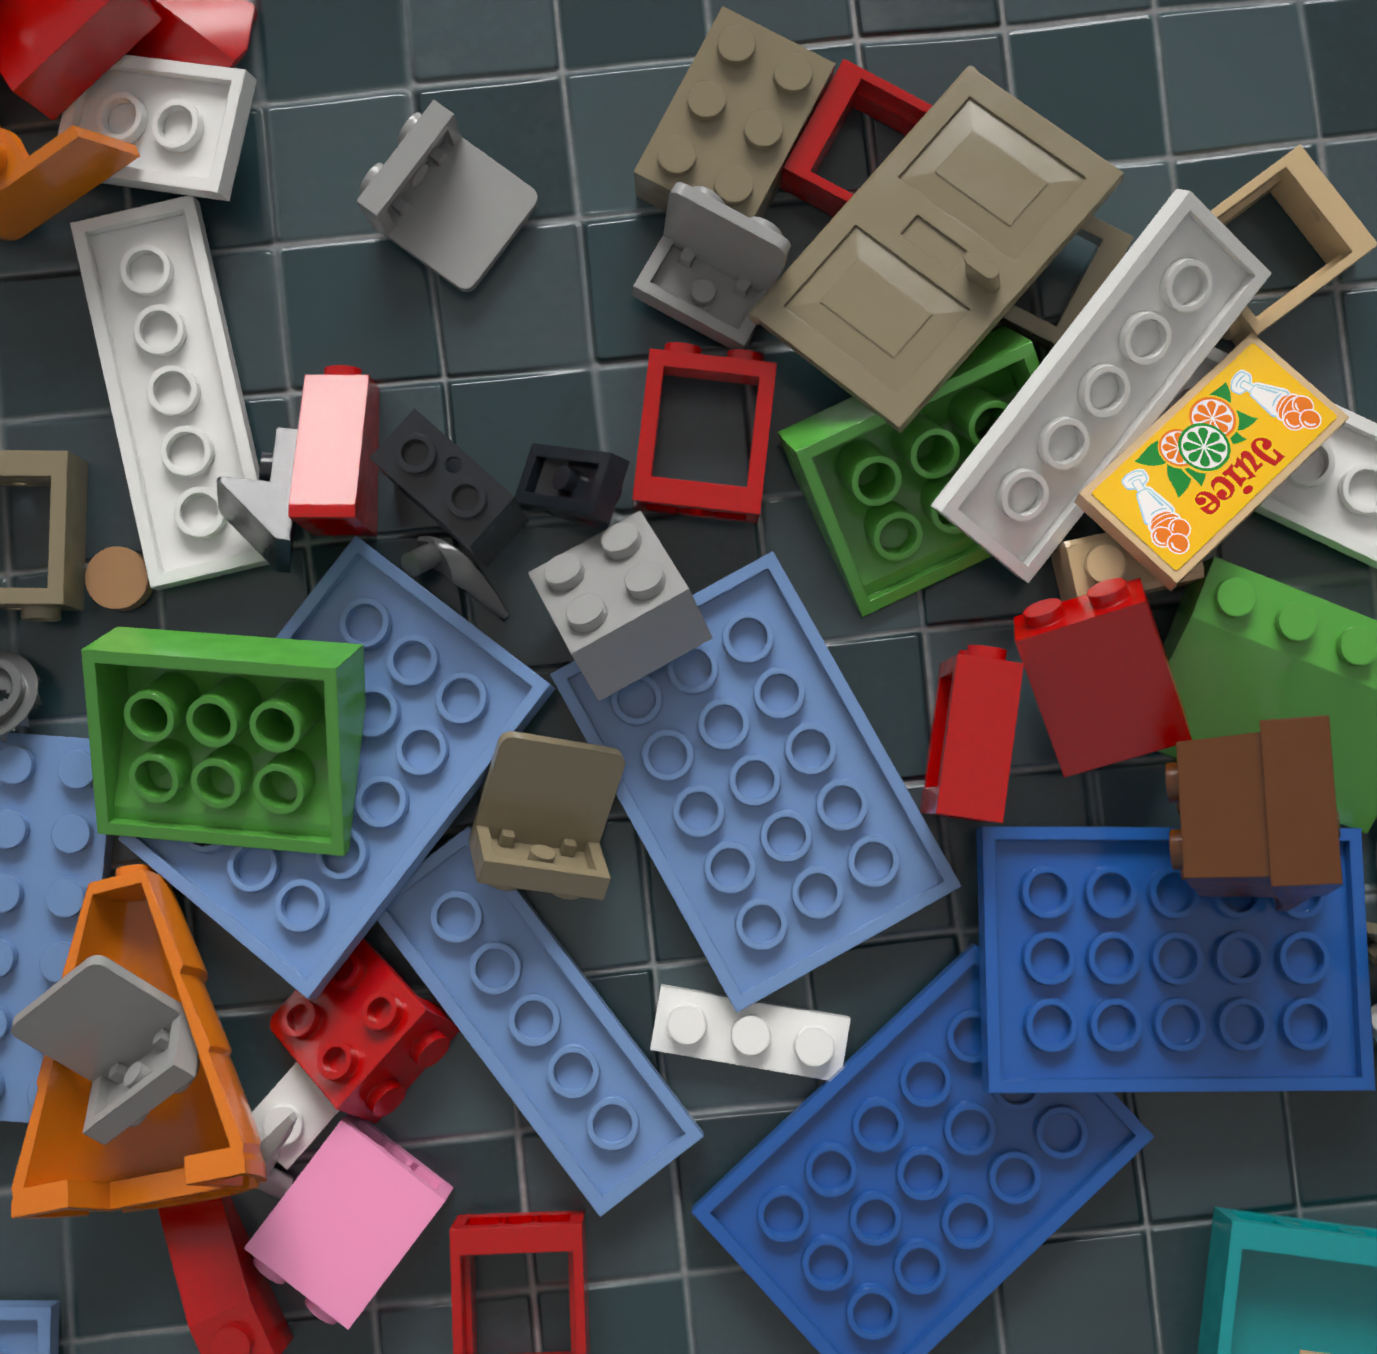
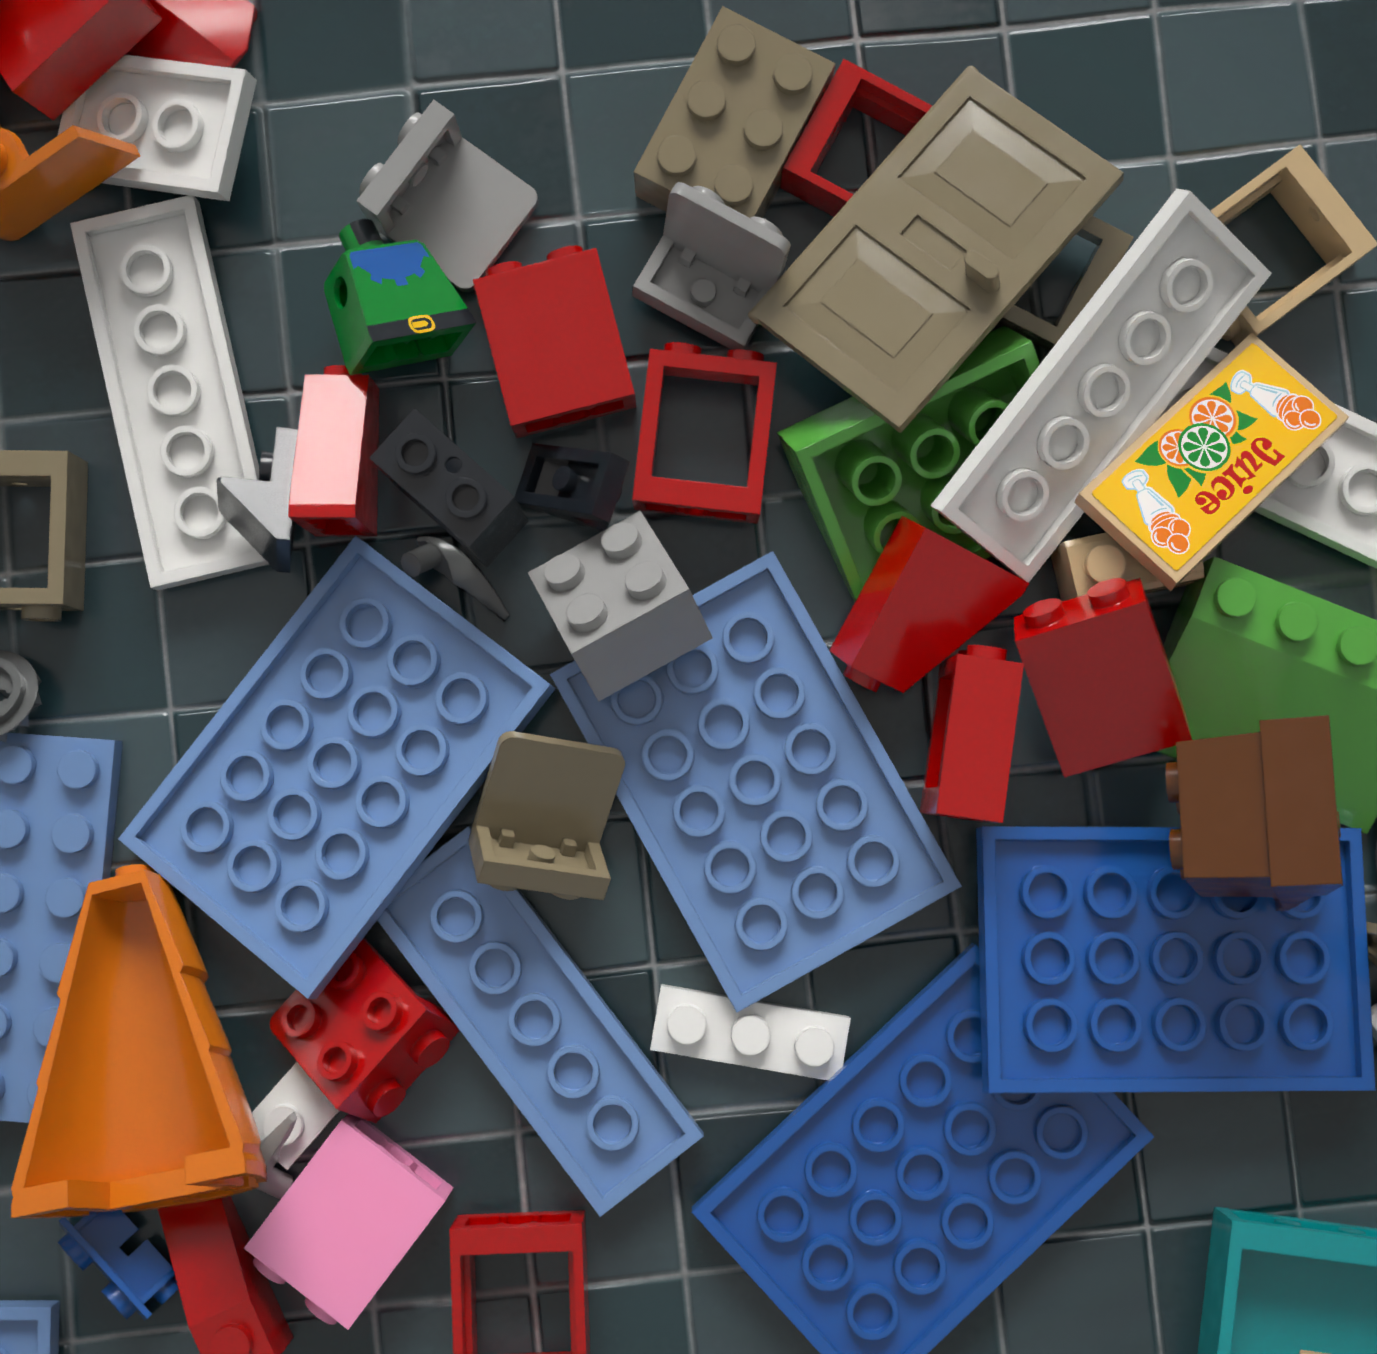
light grey bracket [11,955,200,1145] -> none
bright green slope [81,626,366,856] -> none
medium nougat tile [85,546,153,612] -> none
none -> blue hinge [57,1210,178,1320]
none -> green torso [324,219,476,375]
none -> red brick [473,245,637,438]
none -> red slope [829,516,1029,693]

